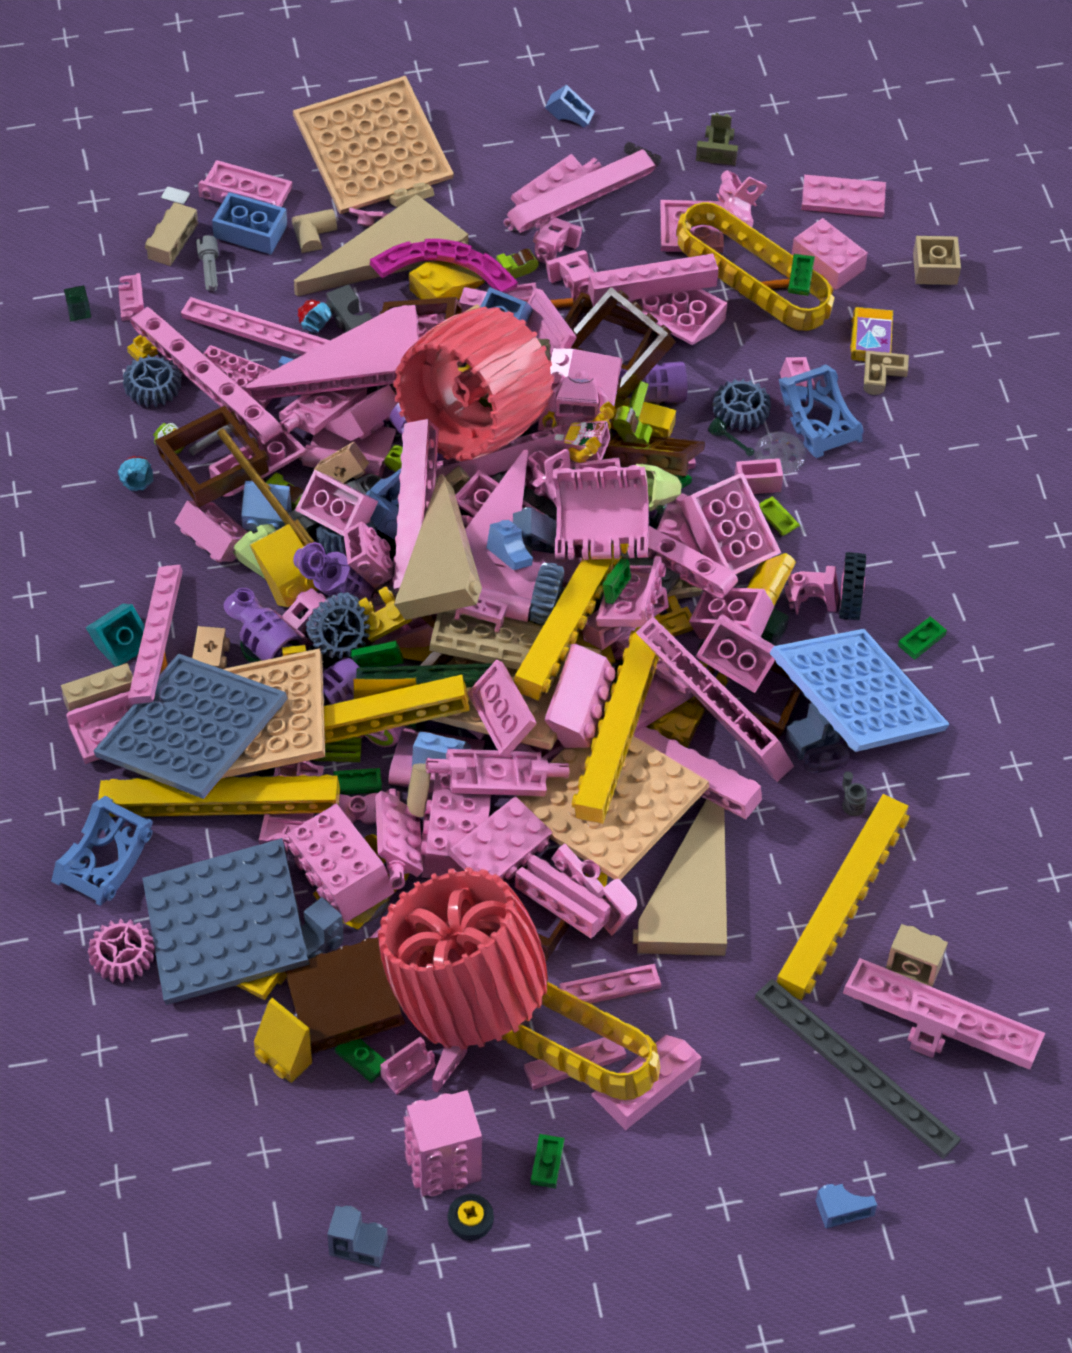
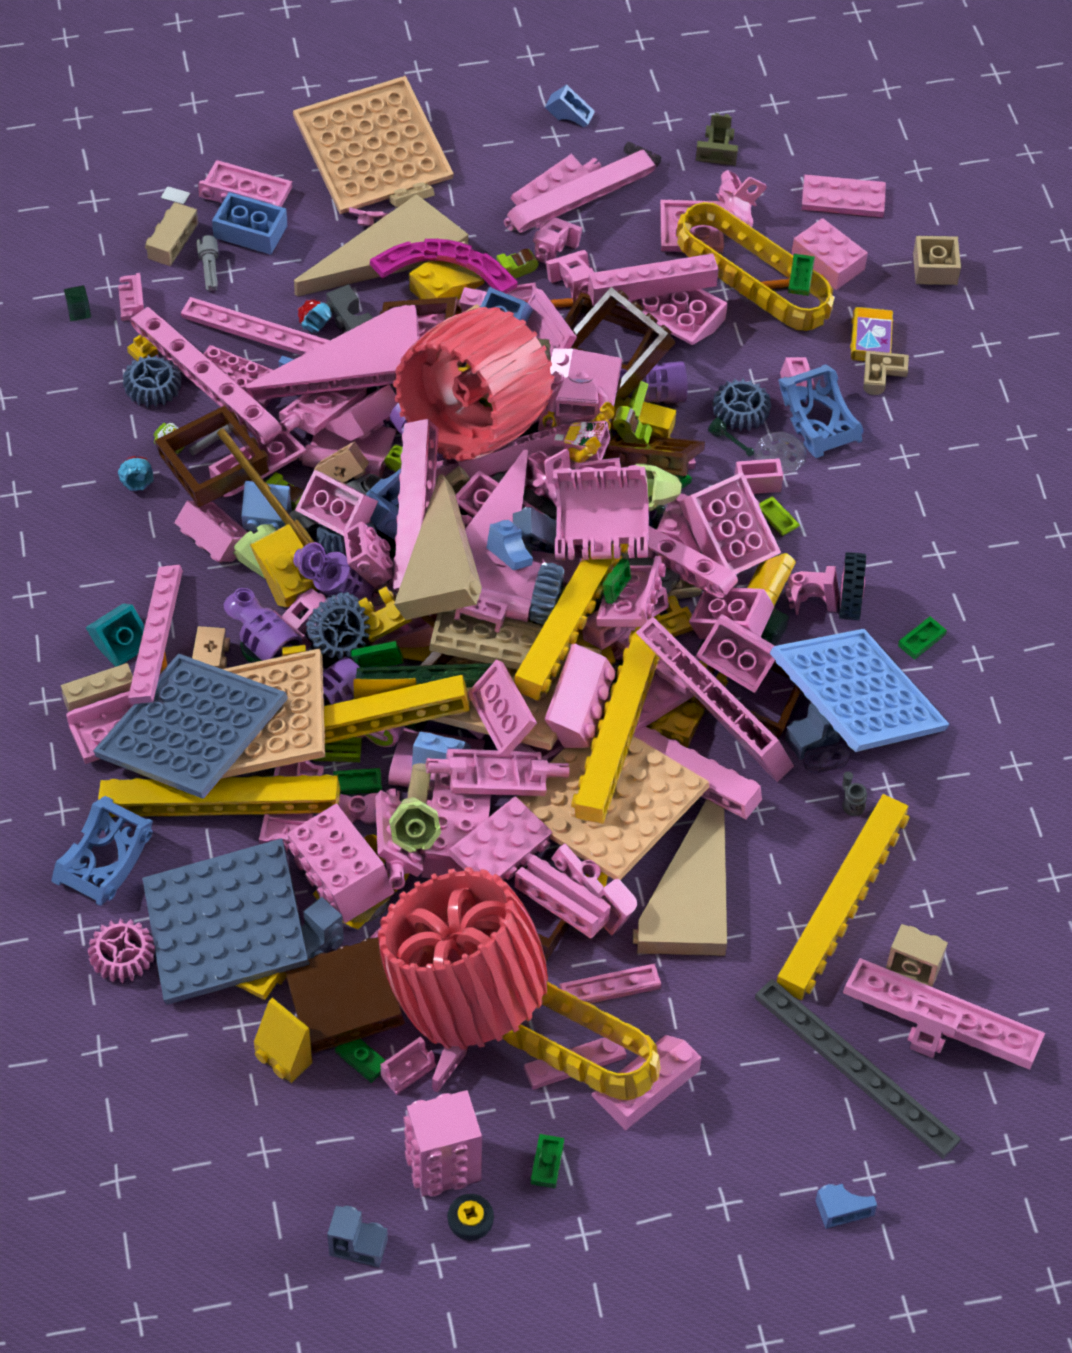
tan brick [292,209,337,253] -> none
none -> yellow plate [265,550,313,601]
none -> yellowish green cone [389,797,441,853]

